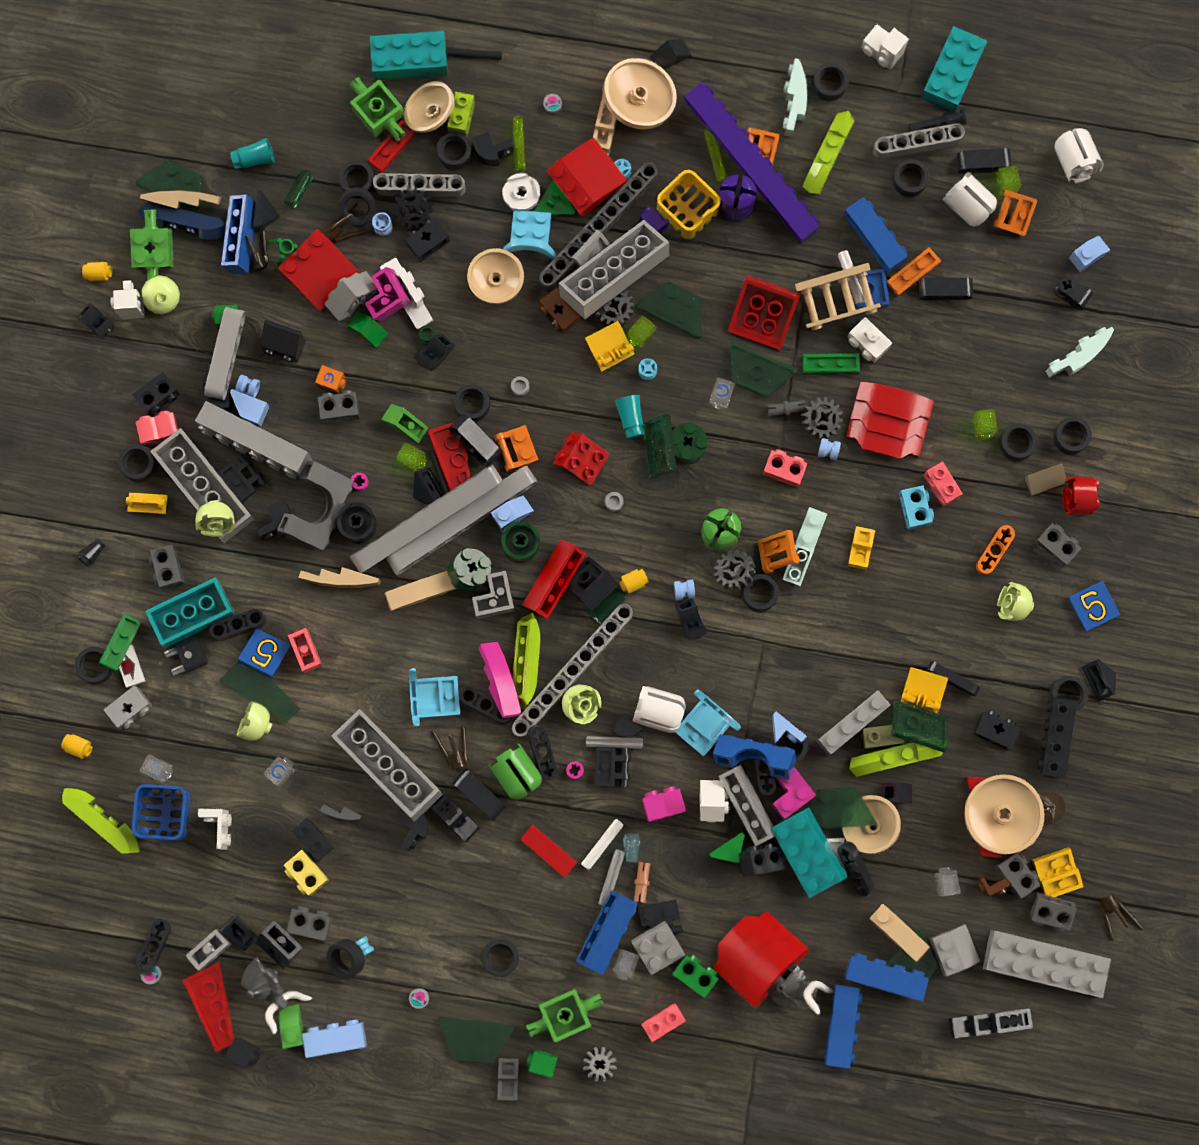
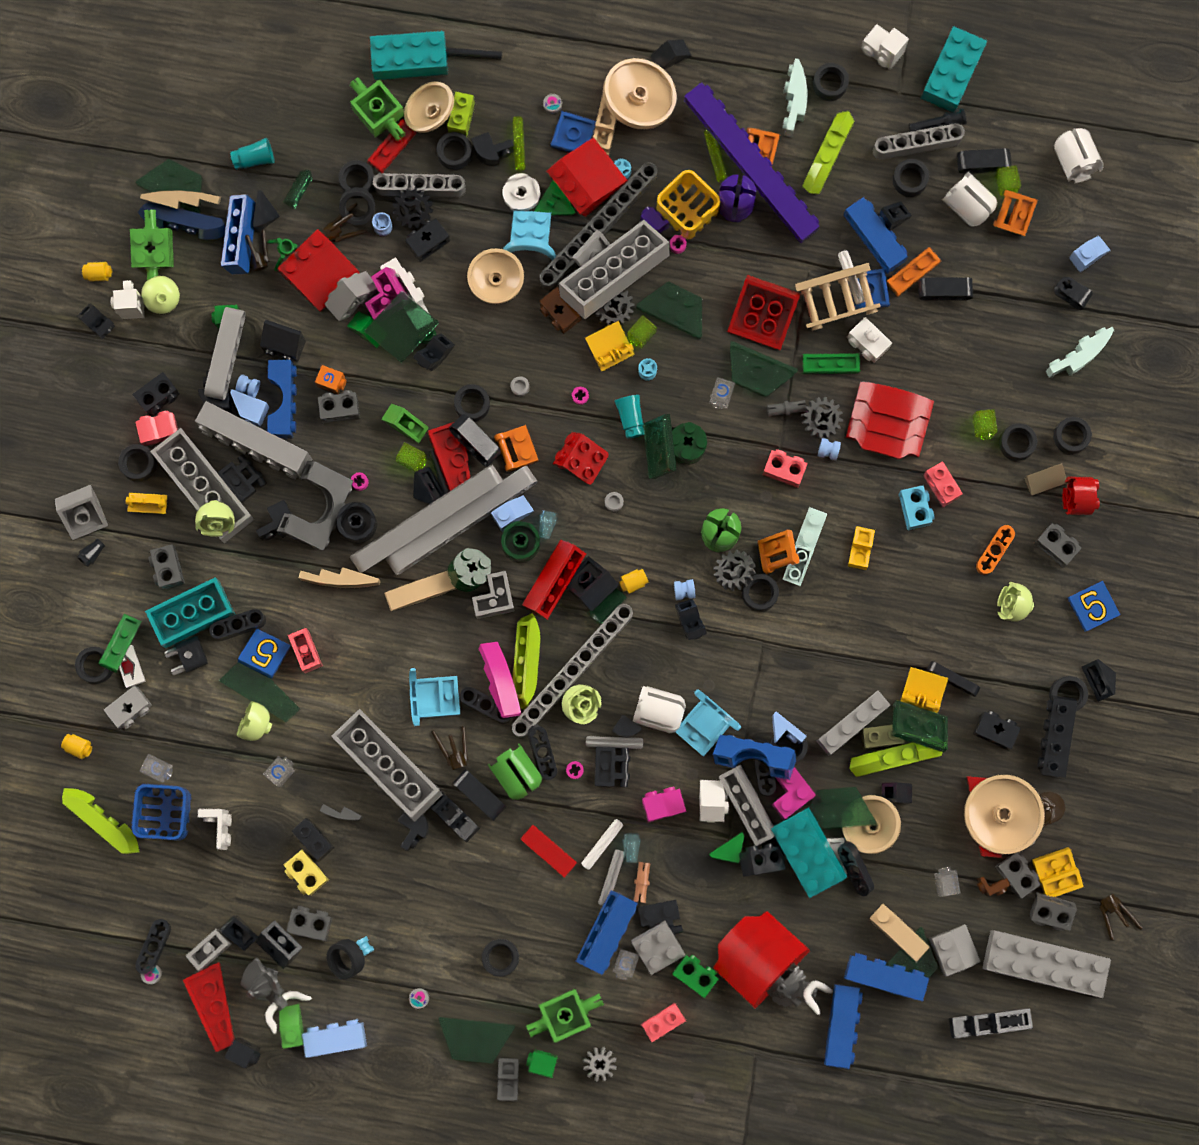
none -> light grey slope [55,485,108,540]
none -> blue arch [267,360,297,438]
none -> clear green piece [364,290,439,363]
none -> clear light blue cone [539,510,558,539]
none -> blue tile [551,111,596,153]
none -> dark pink bush [572,387,589,405]
none -> dark pink bush [669,235,686,254]
none -> black slope [878,201,912,231]

